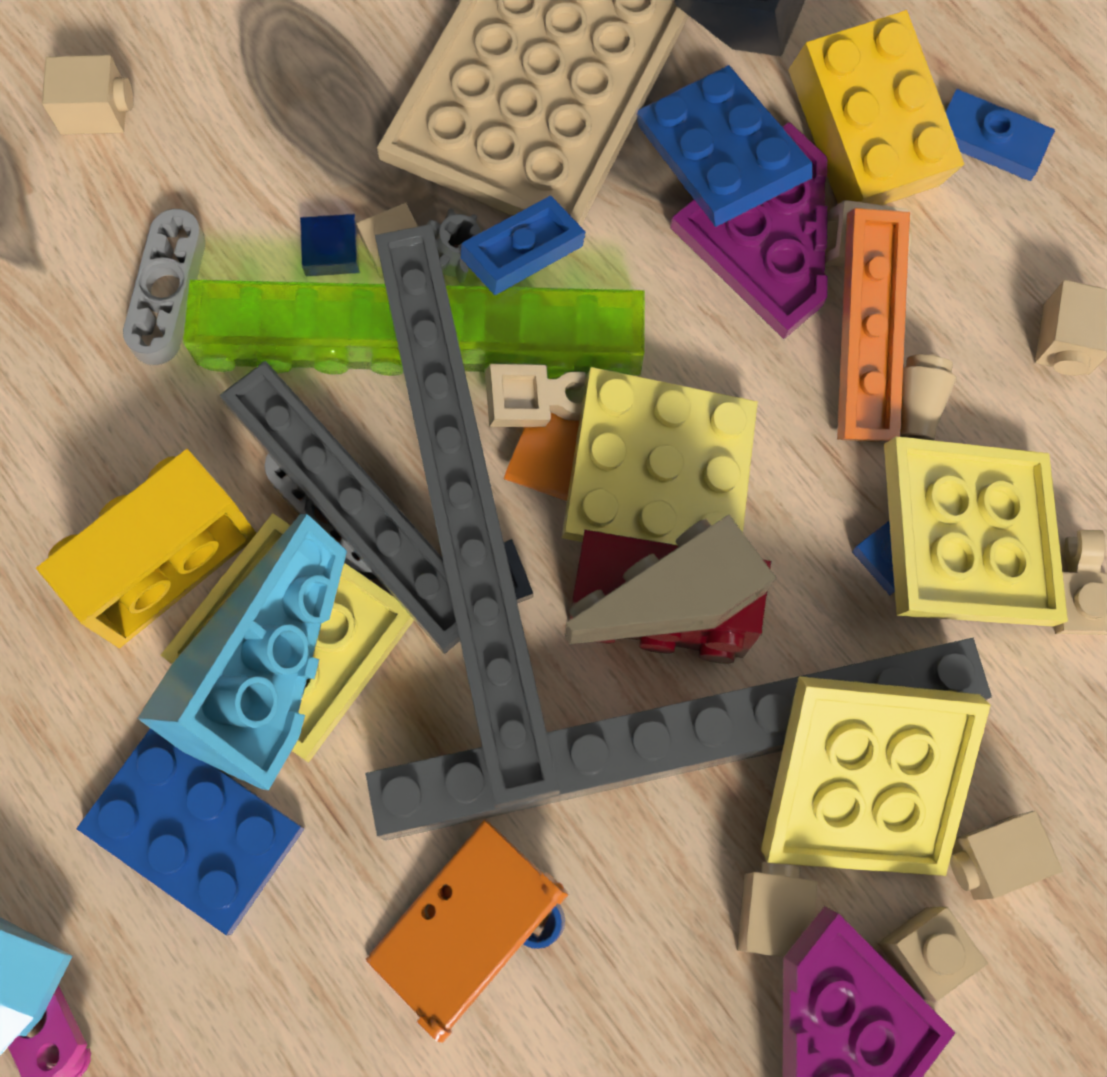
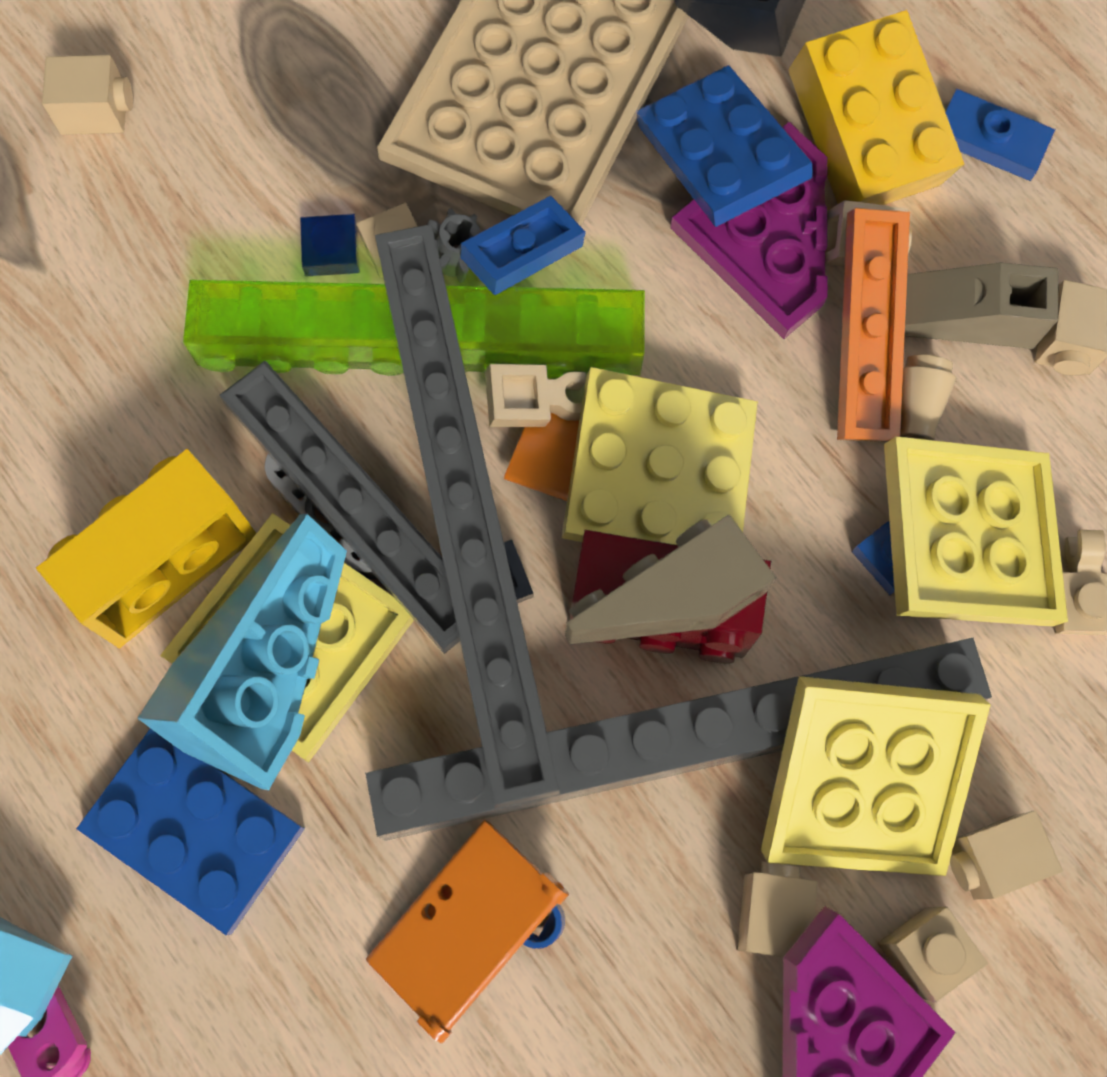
light grey beam [123,209,206,365] -> none
none -> dark tan slope [905,262,1058,349]

